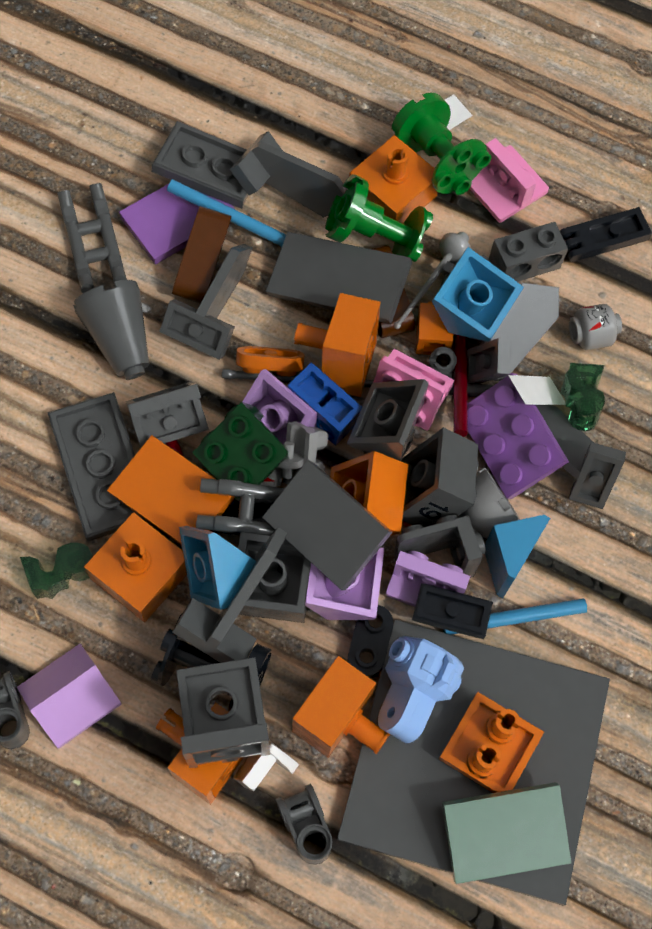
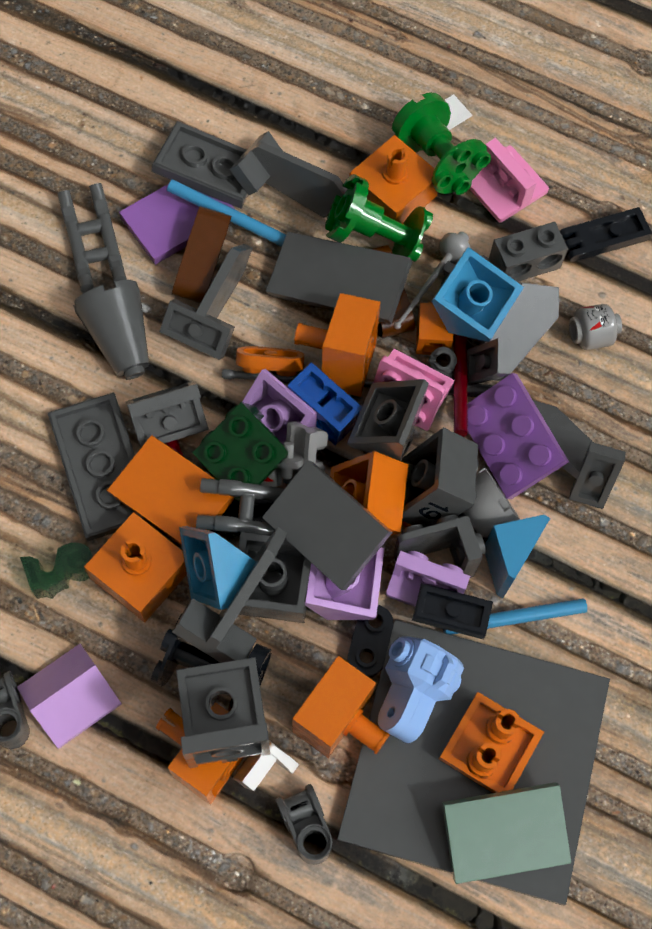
white sticker [508,375,567,405] -> none
clear green leg [560,363,605,431] -> none

